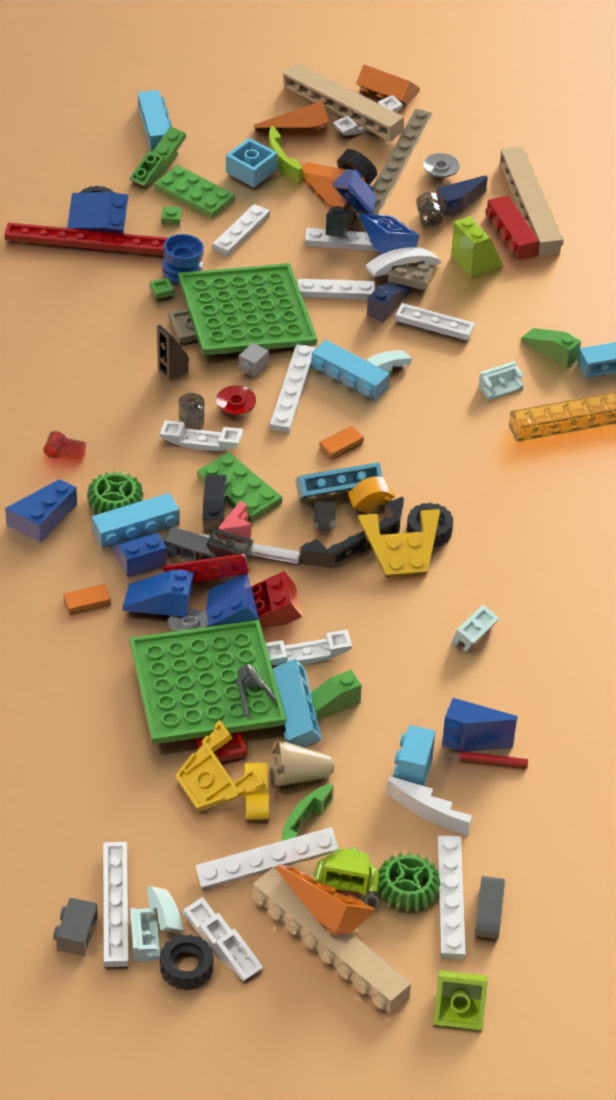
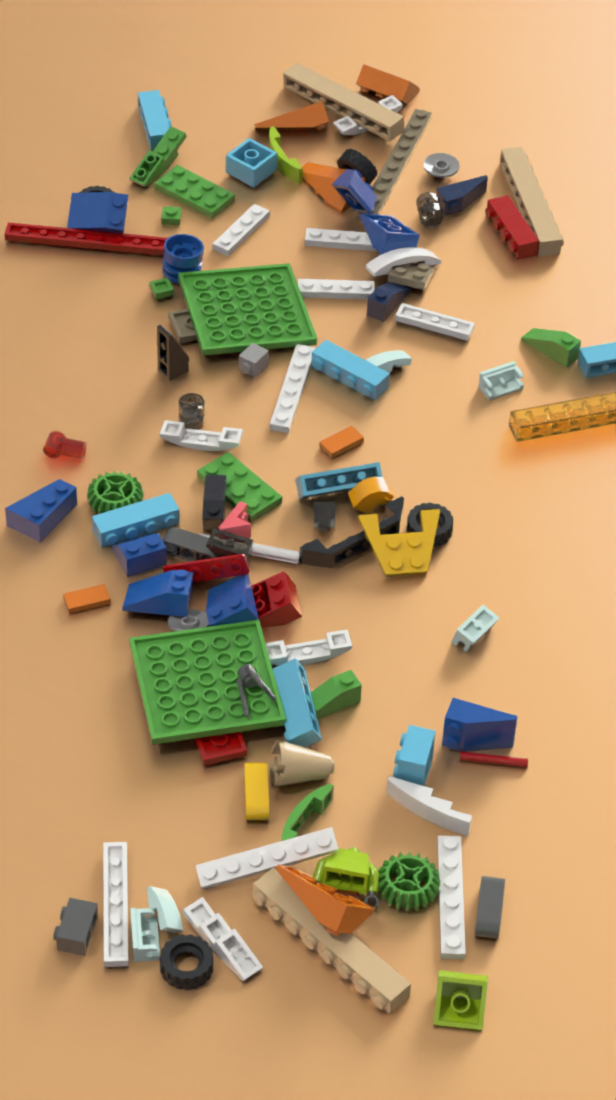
yellow wing [175,720,266,812] -> none
red dish [216,385,256,415] -> none
black slope [325,206,356,238] -> none
lime slope [451,216,503,278] -> none

